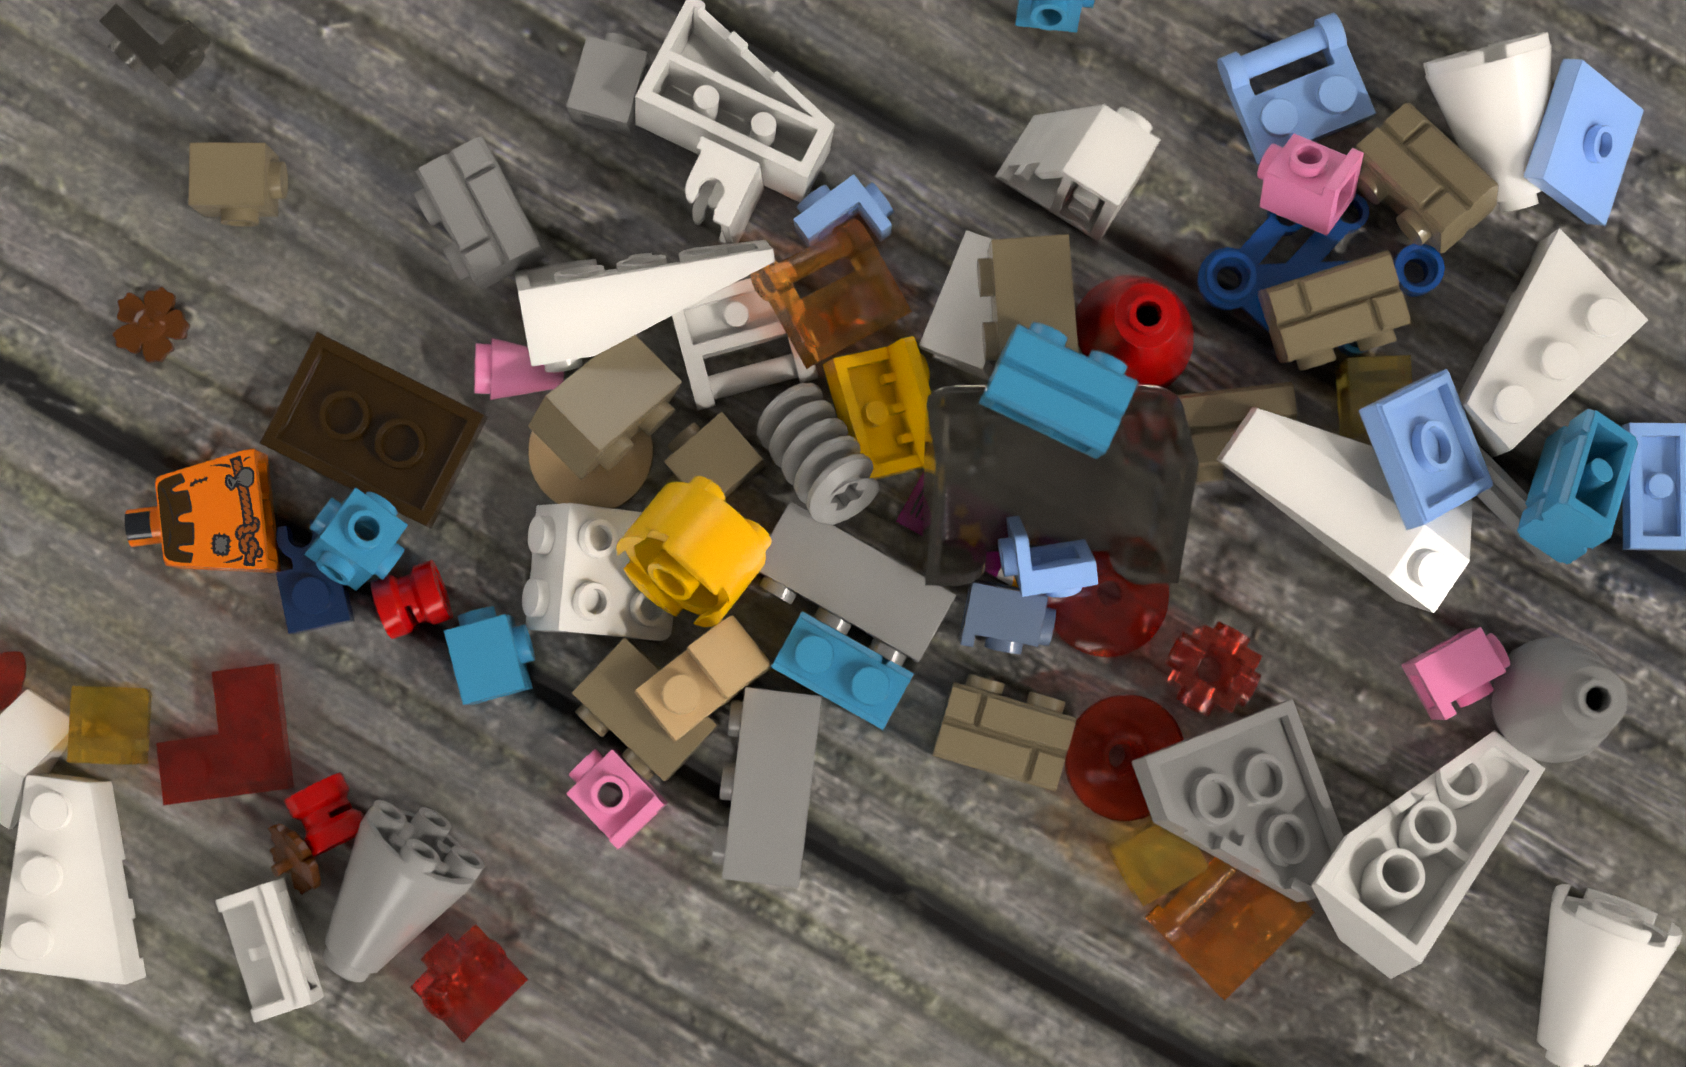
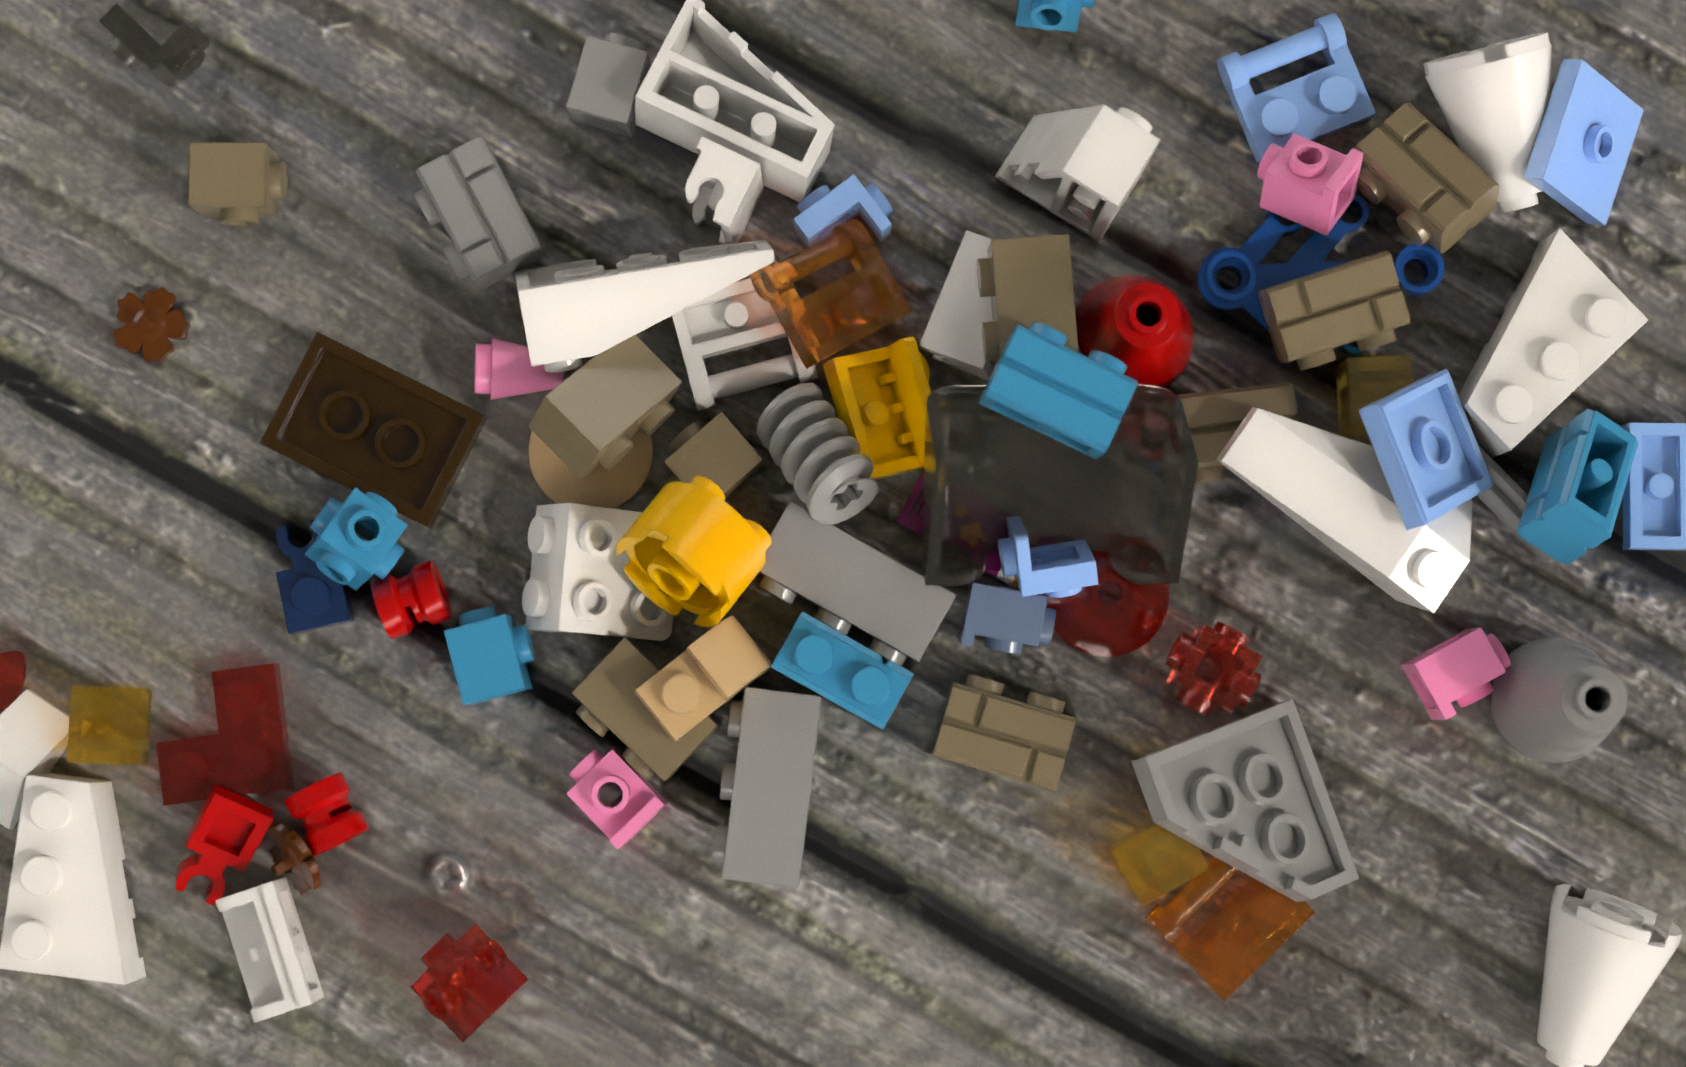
orange torso [124,449,281,573] -> none
light grey cone [322,800,485,982] -> none
clear red dish [1064,694,1184,821] -> none
white wedge [1311,730,1545,979] -> none
none -> red plate [175,784,274,905]

